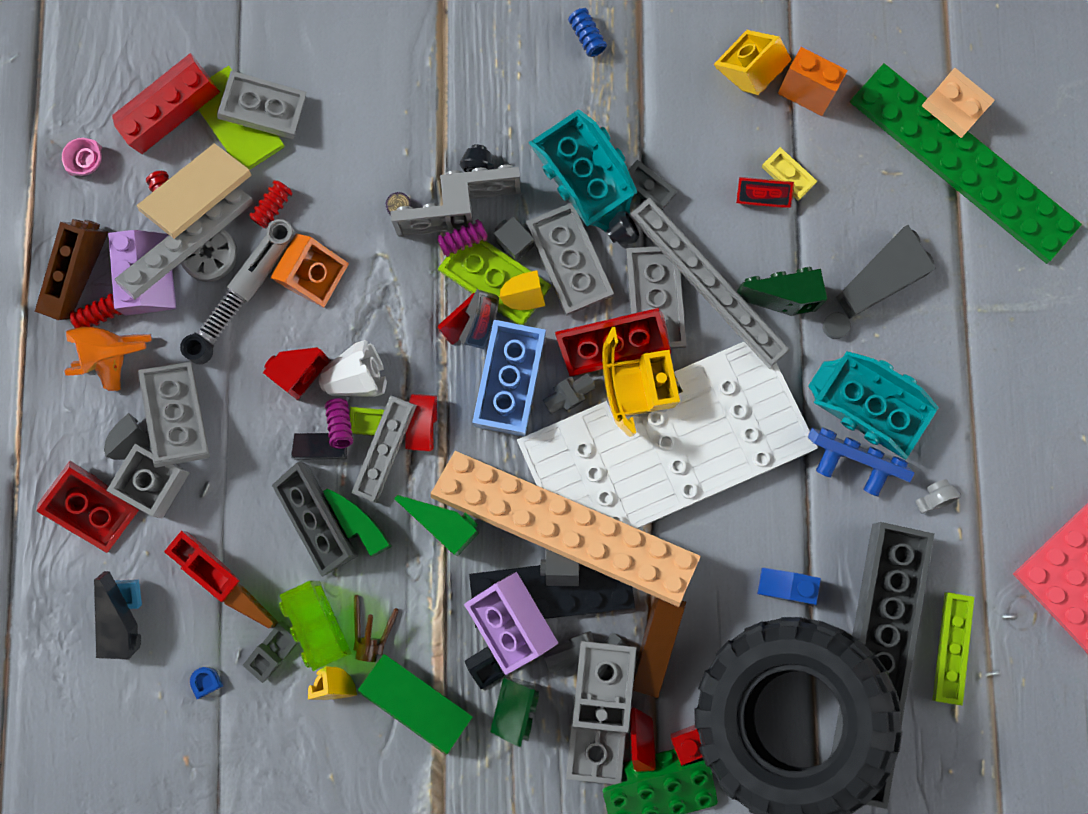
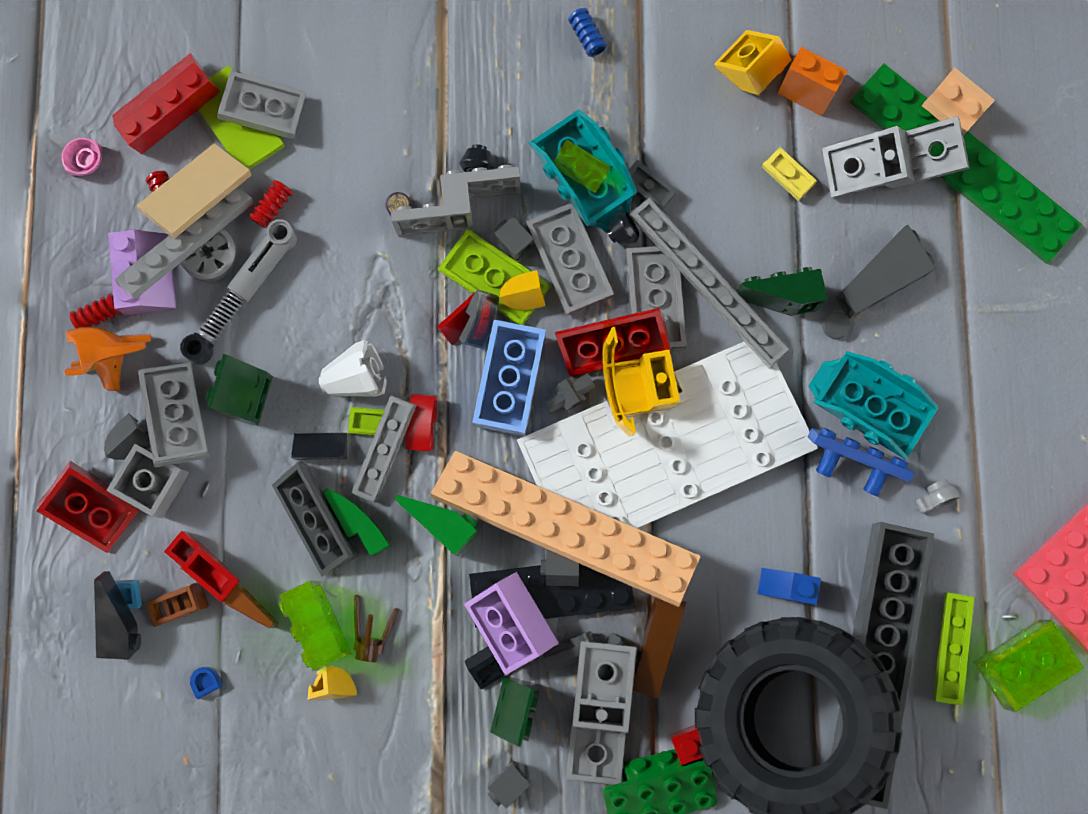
reddish brown slope [34,219,108,320] -> none
dark grey slope [242,621,302,683] -> none
red slope [262,347,331,400] -> none
orange slope [270,233,349,308] -> none
magenta piece [325,398,354,449] -> none
green brick [358,654,473,756] -> none
magenta piece [438,219,488,257] -> none
red slope [630,708,656,772] -> none
slope [736,177,794,208] -> none
none -> dark orange slope [145,583,209,627]
none -> dark green slope [206,354,273,426]
none -> dark grey brick [487,761,531,809]
none -> clear neon green slope [553,140,610,193]
none -> light grey bracket [822,116,970,199]
none -> clear neon green brick [973,619,1084,712]

